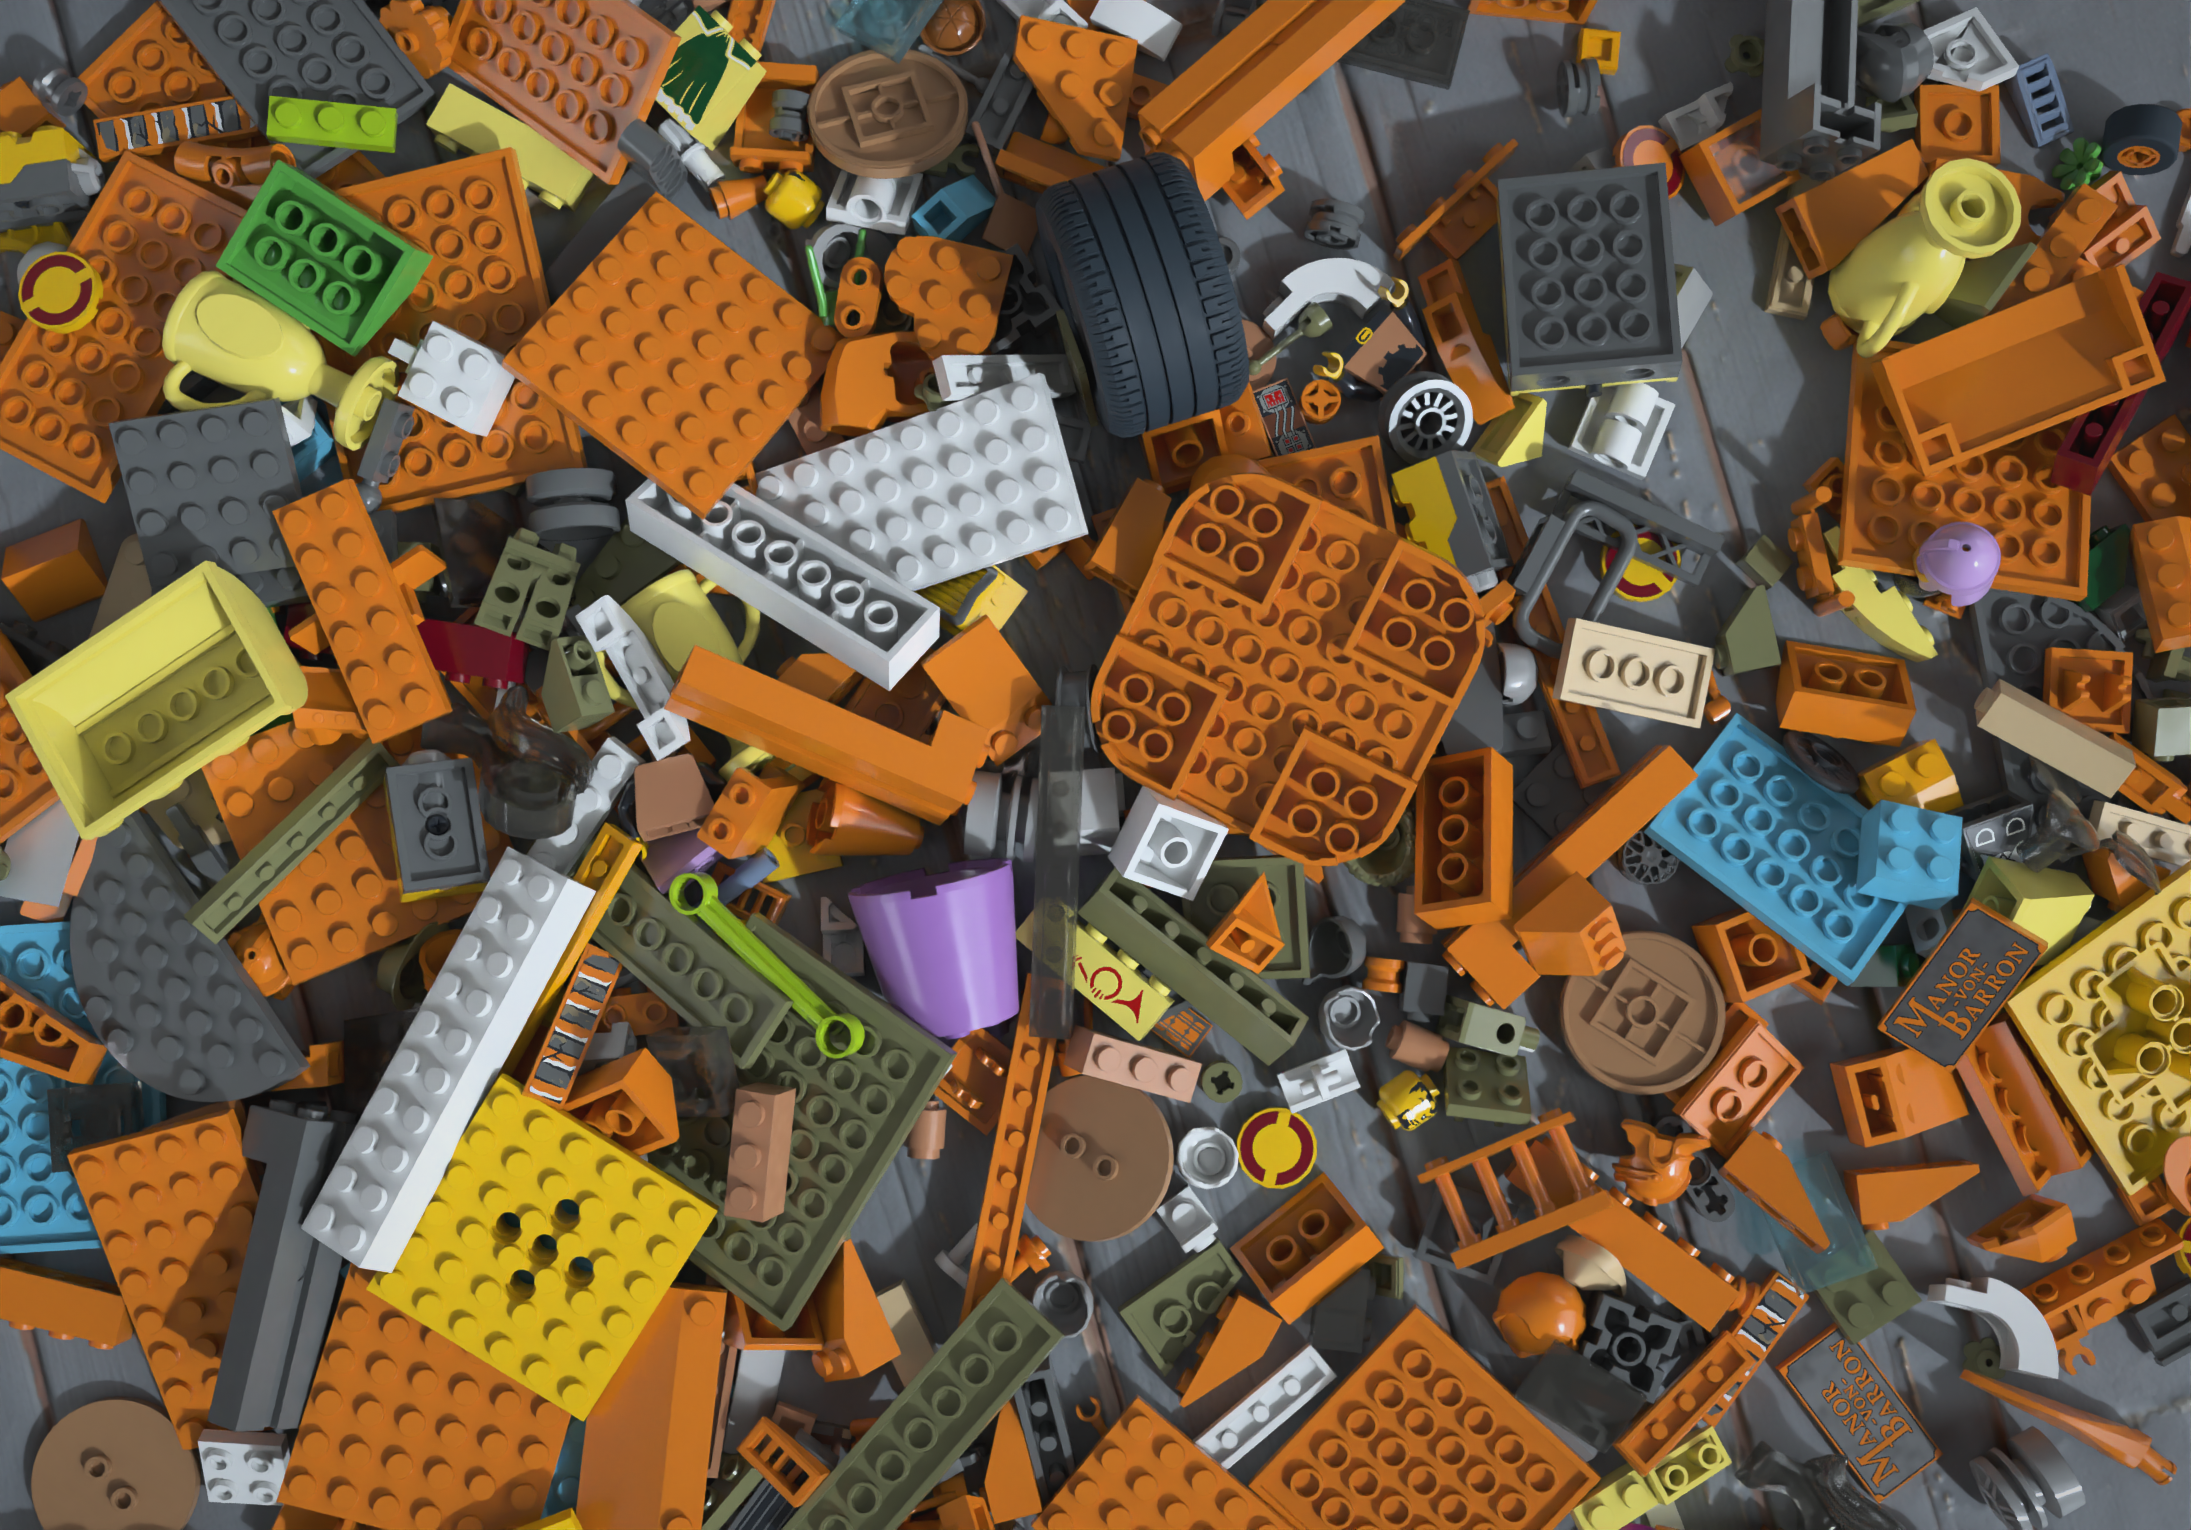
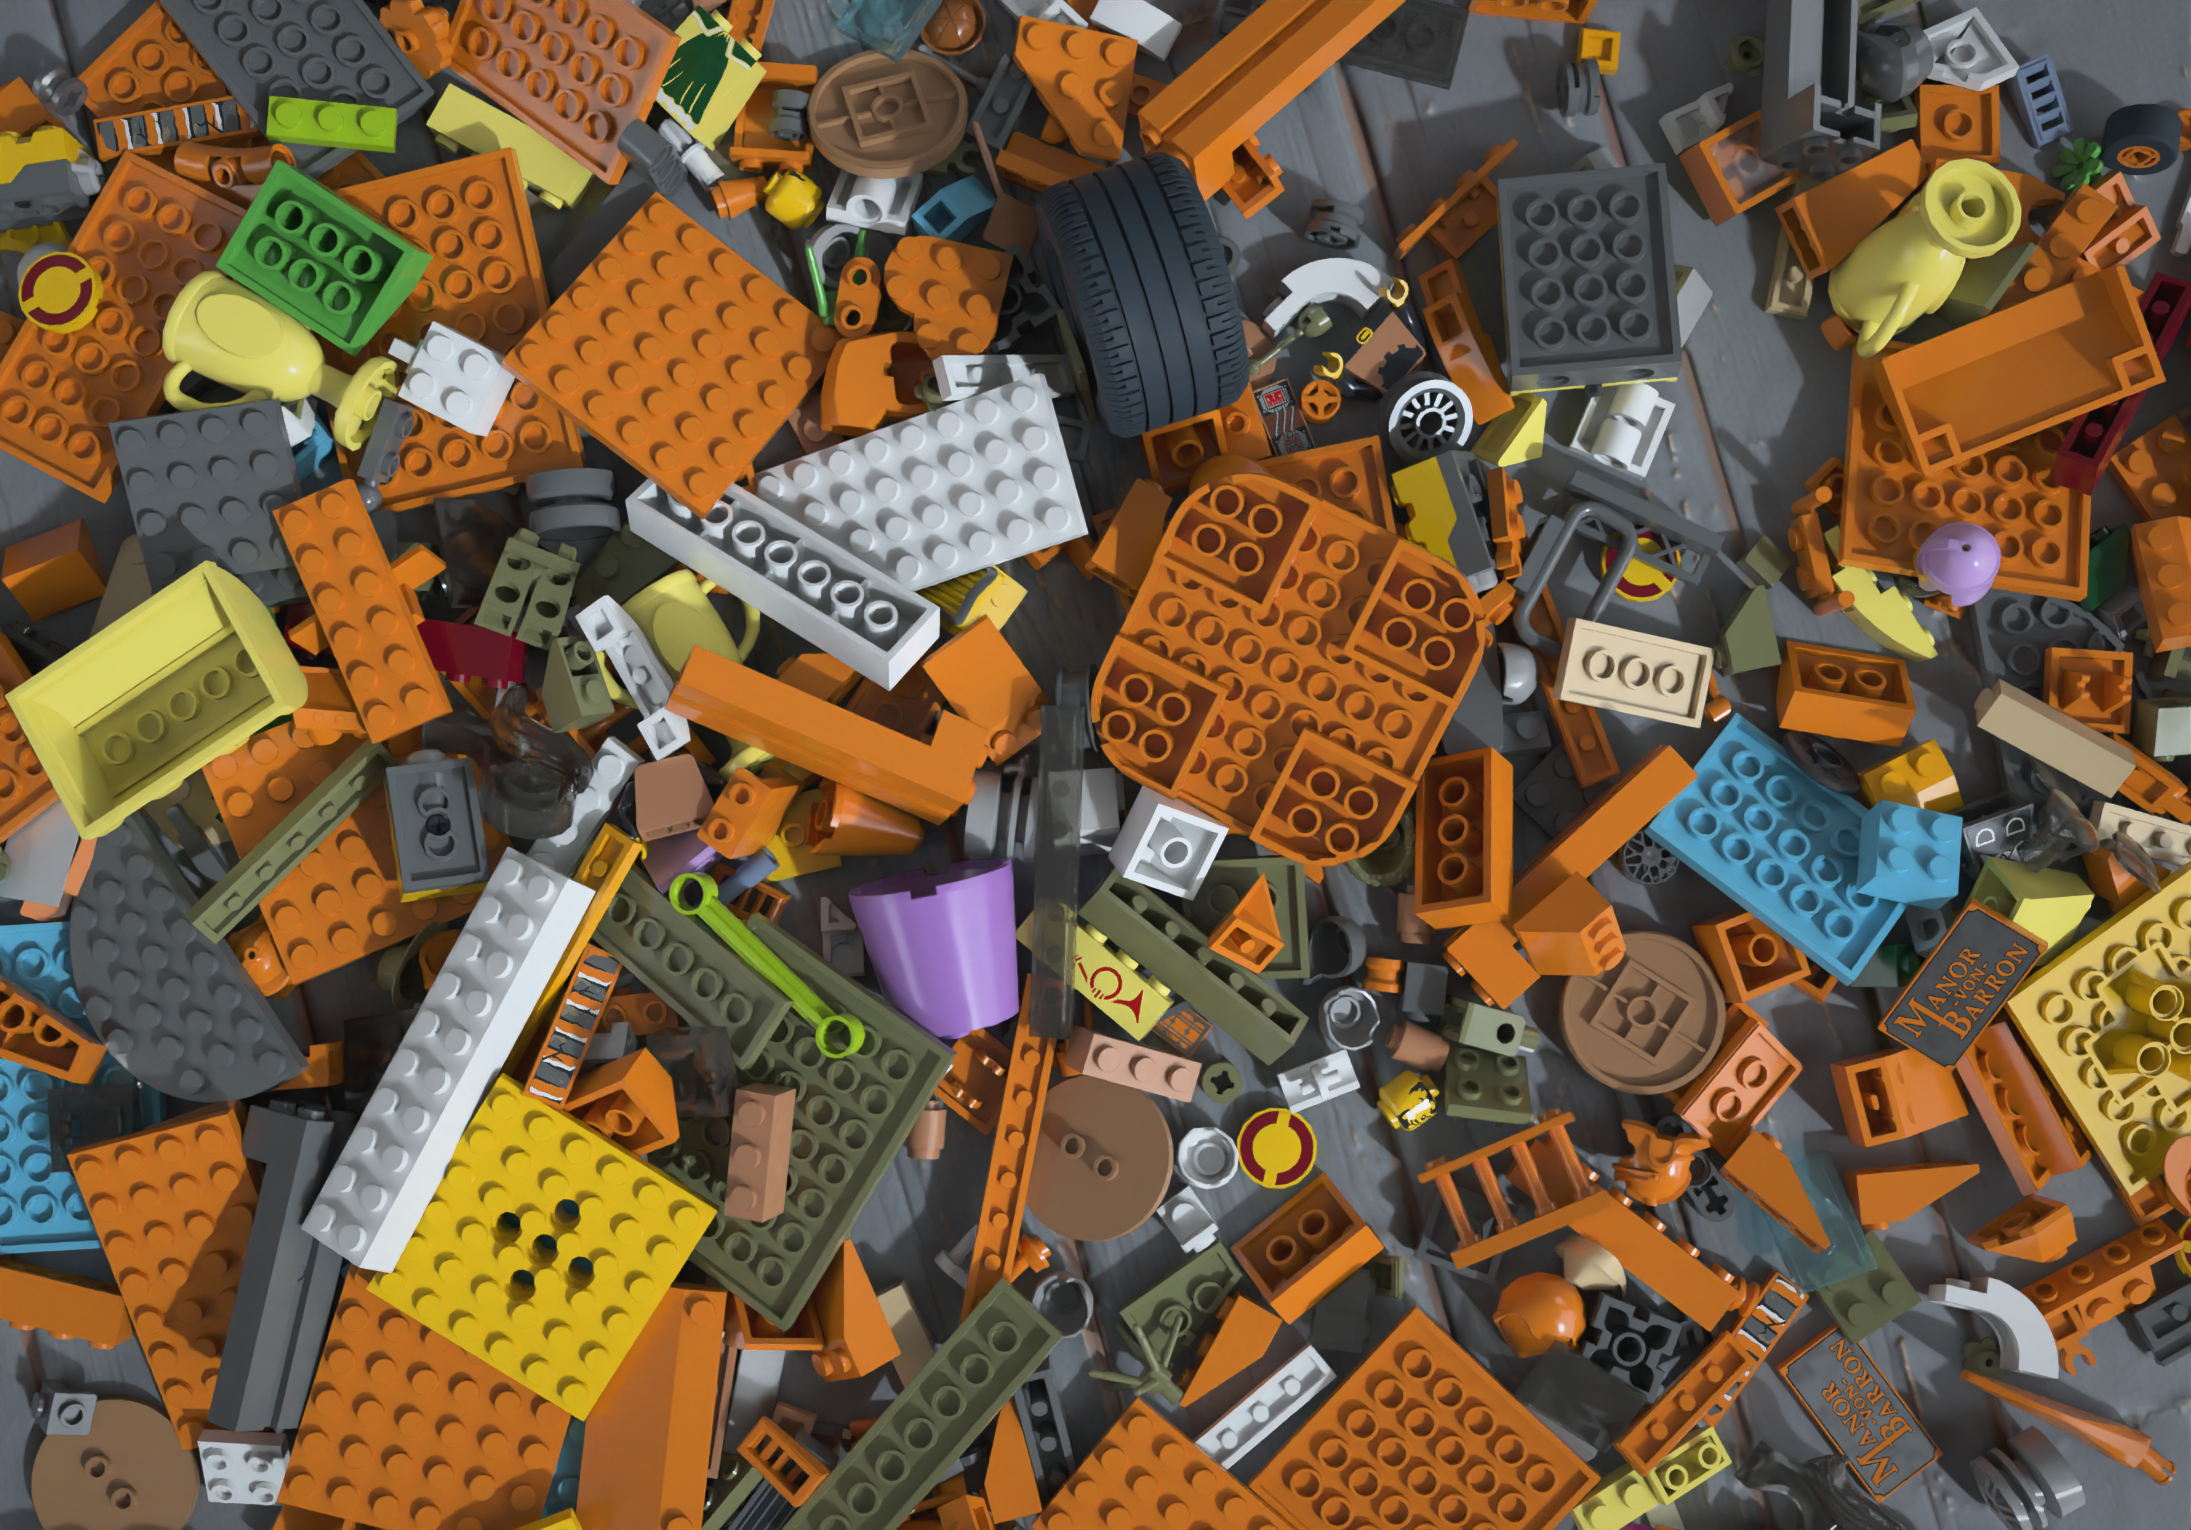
orange hand [1076,1396,1108,1437] -> none
tile [1612,125,1686,199] -> none
none -> dark grey bracket [31,1379,97,1435]
none -> olive plant [1088,1314,1184,1405]
none -> orange plate [1487,466,1526,580]

